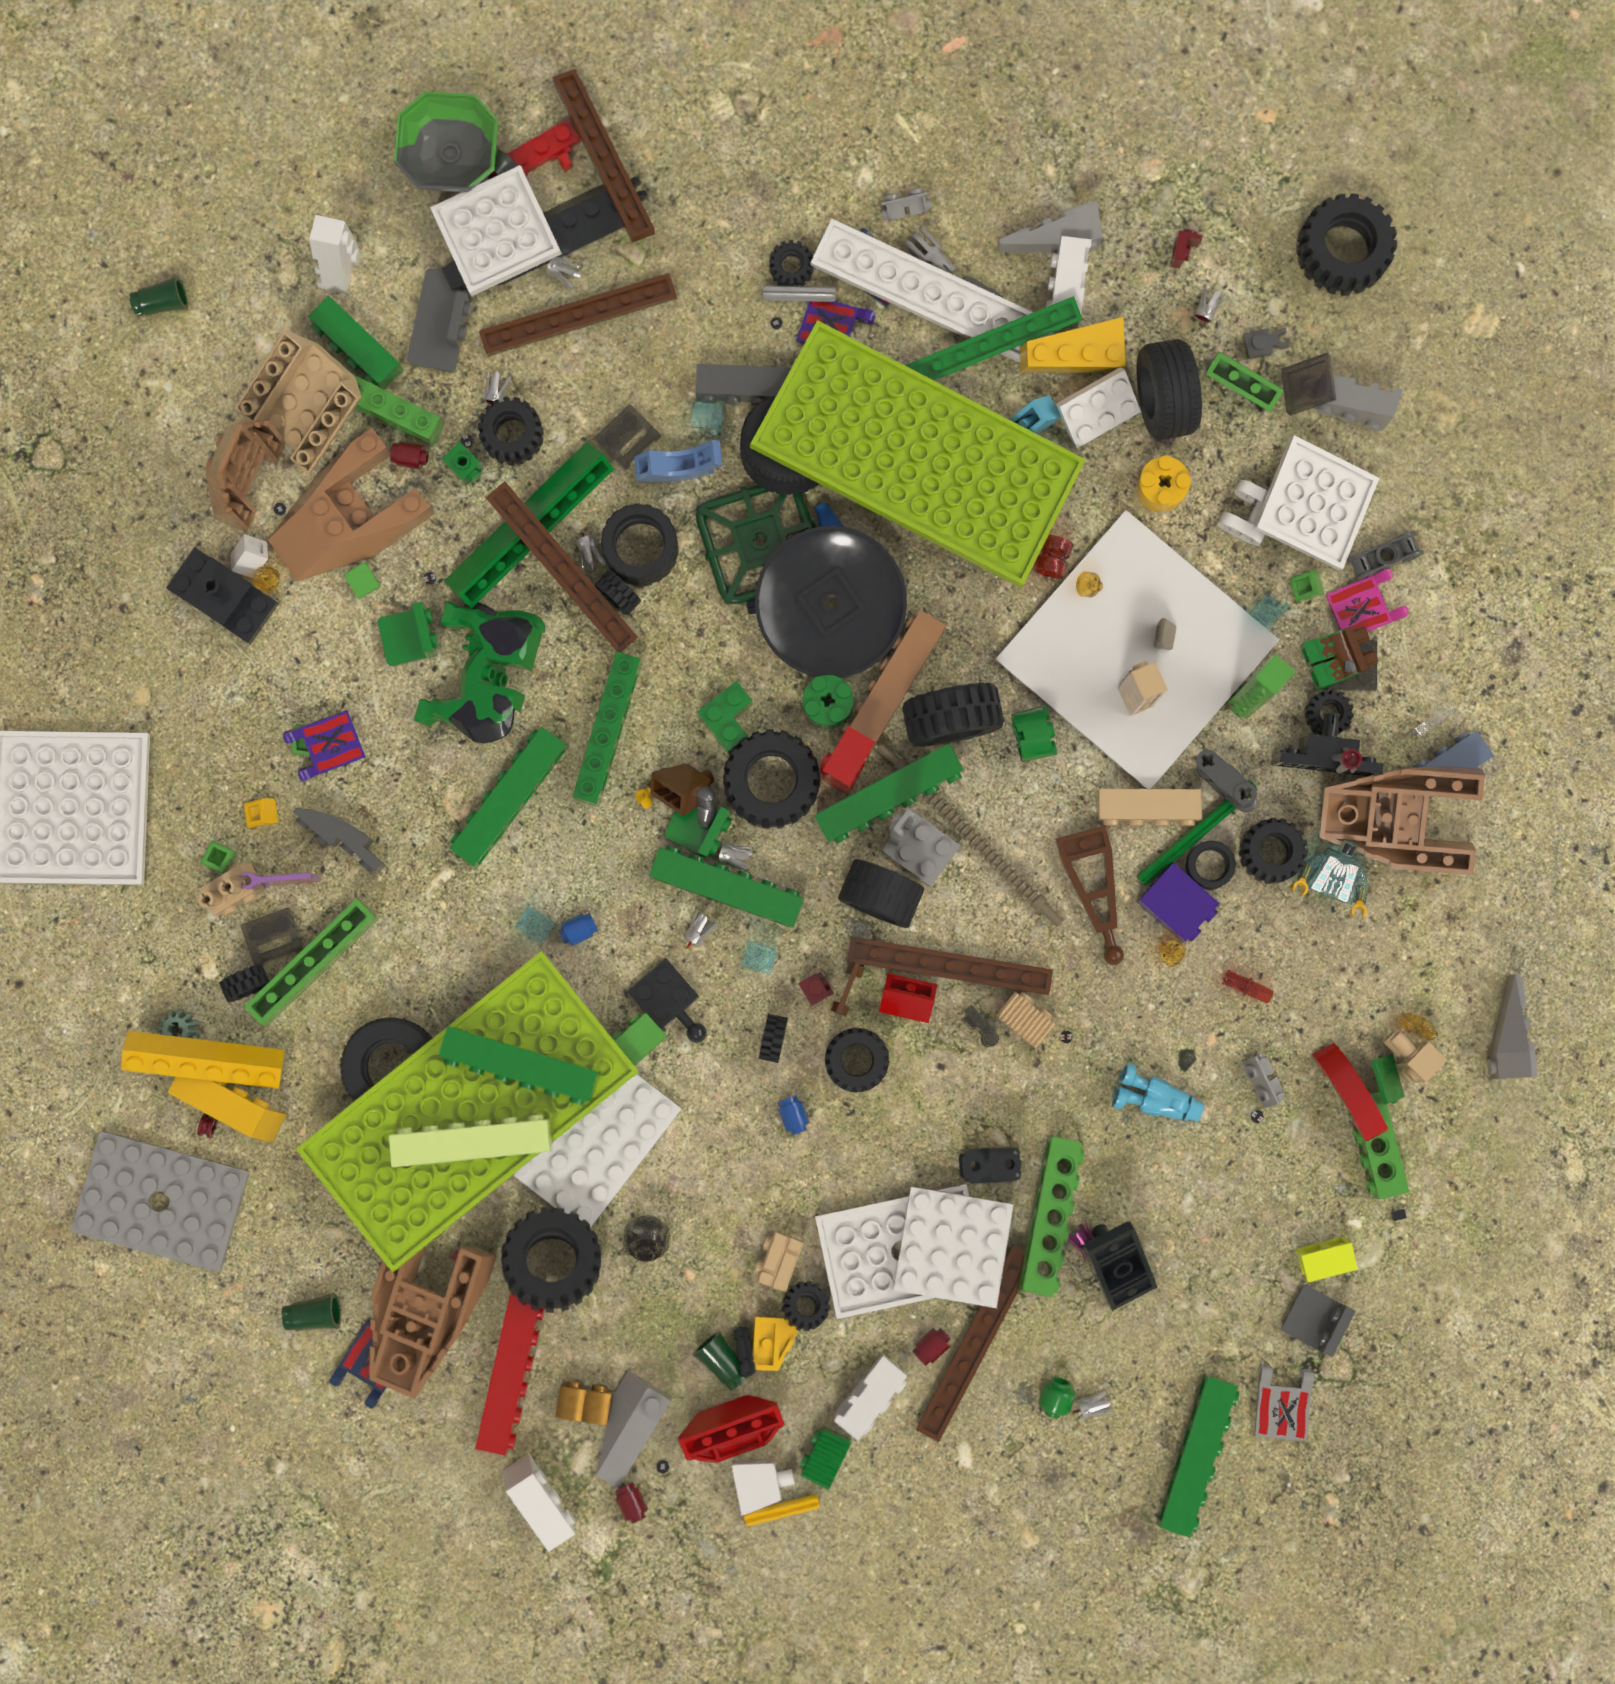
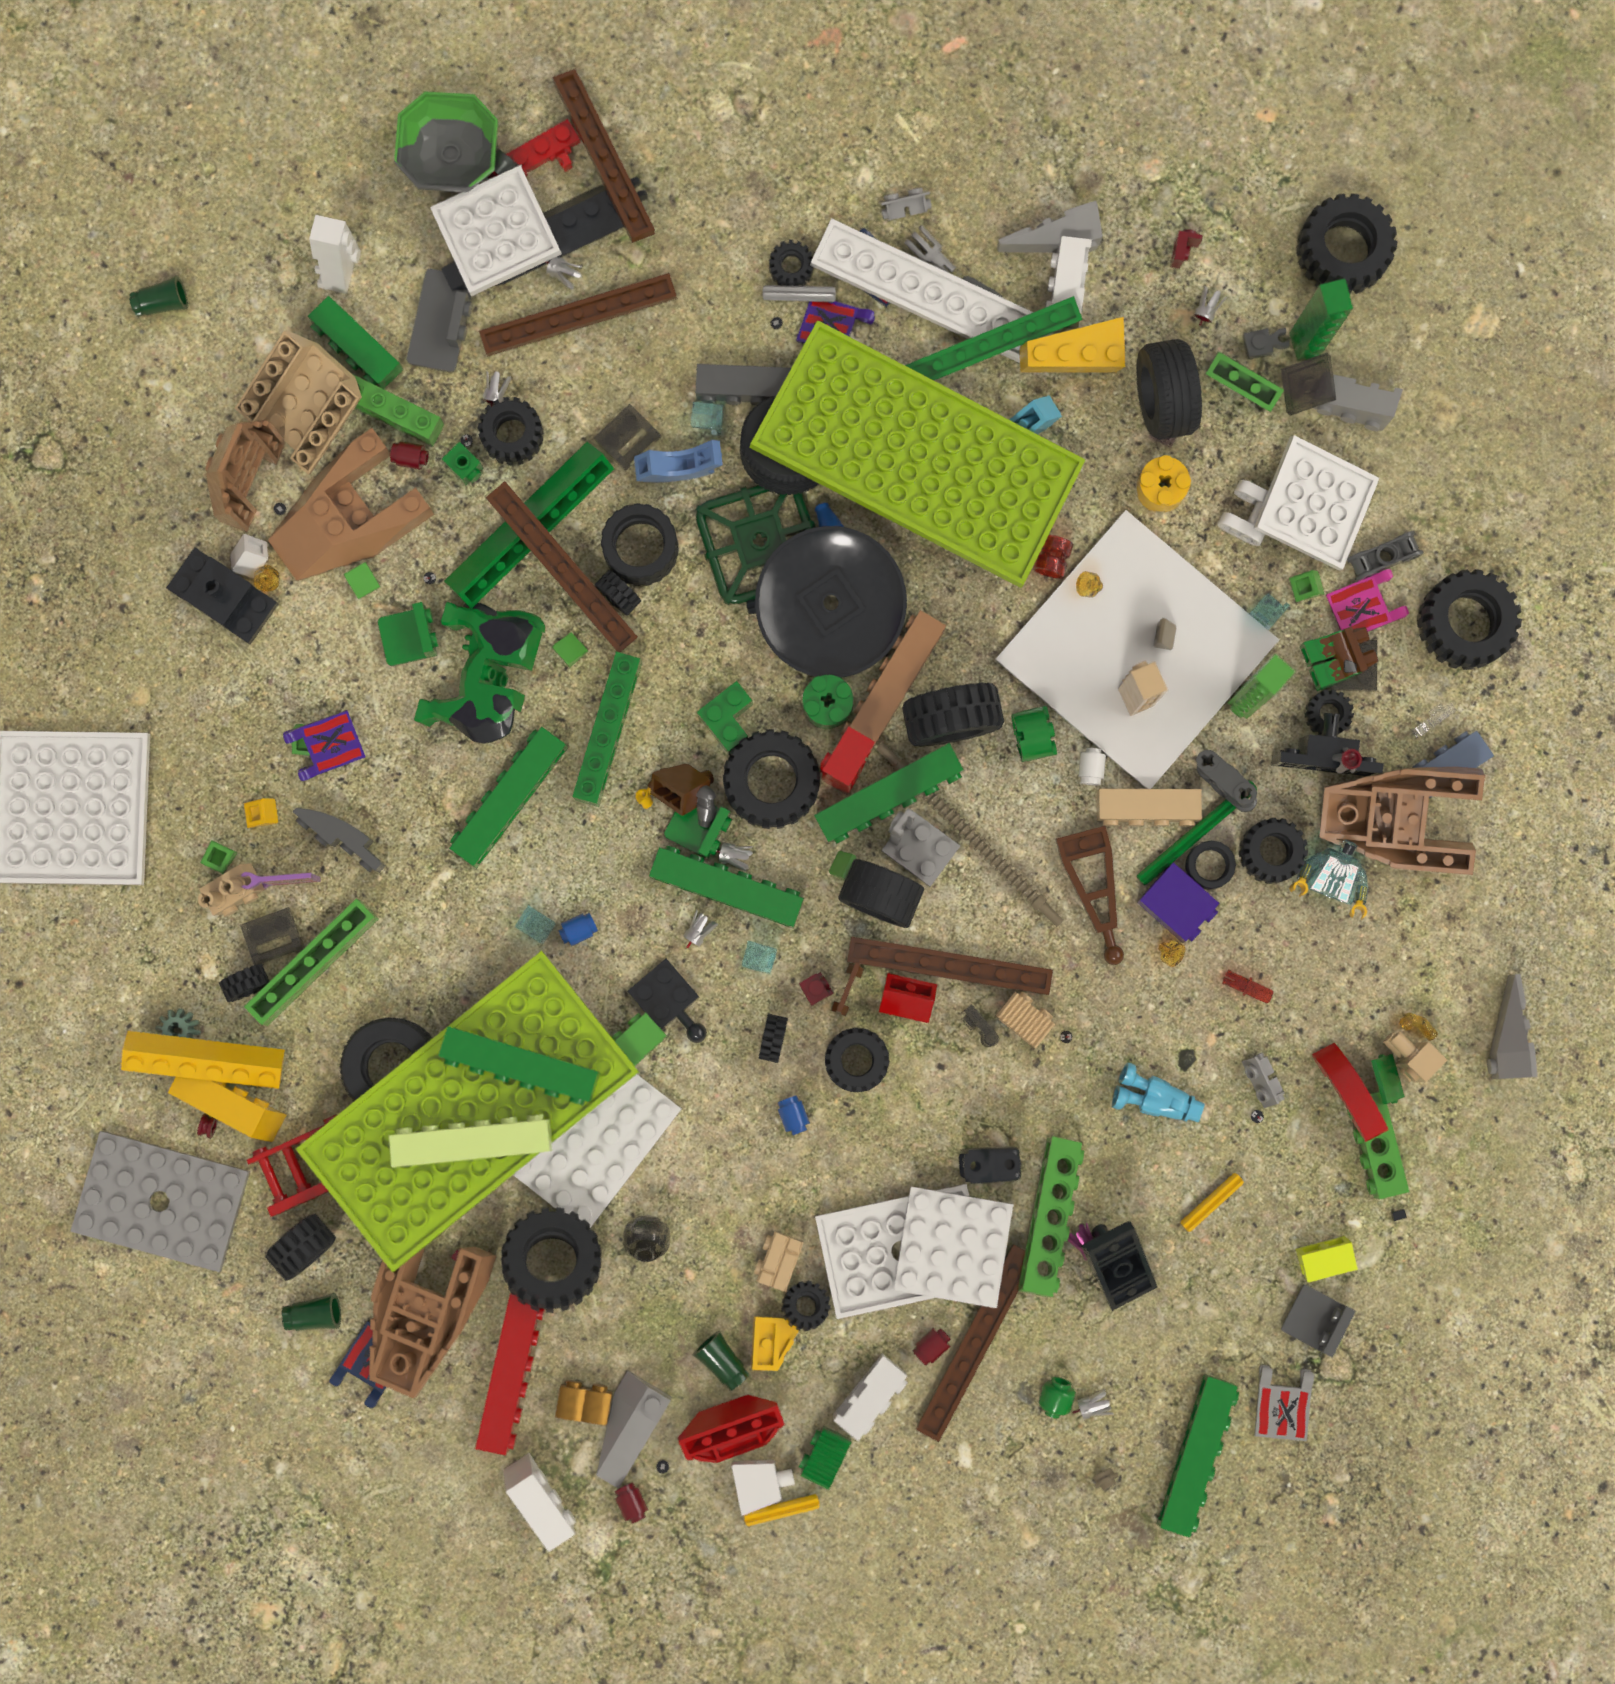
flat silver piece [576,533,606,571] -> none
black axle [733,1326,756,1377] -> none
white plate [1056,367,1141,448] -> none
none -> red fence [247,1114,337,1217]
none -> black tyre [265,1214,336,1281]
none -> bright green slope [552,632,588,668]
none -> bright green slope [829,851,856,881]
none -> white brick [1078,748,1106,785]
none -> dark tan plate [1093,1468,1118,1491]
none -> yellow axle [1180,1173,1244,1232]
none -> green brick [1289,279,1353,362]
none -> black tyre [1417,569,1522,670]

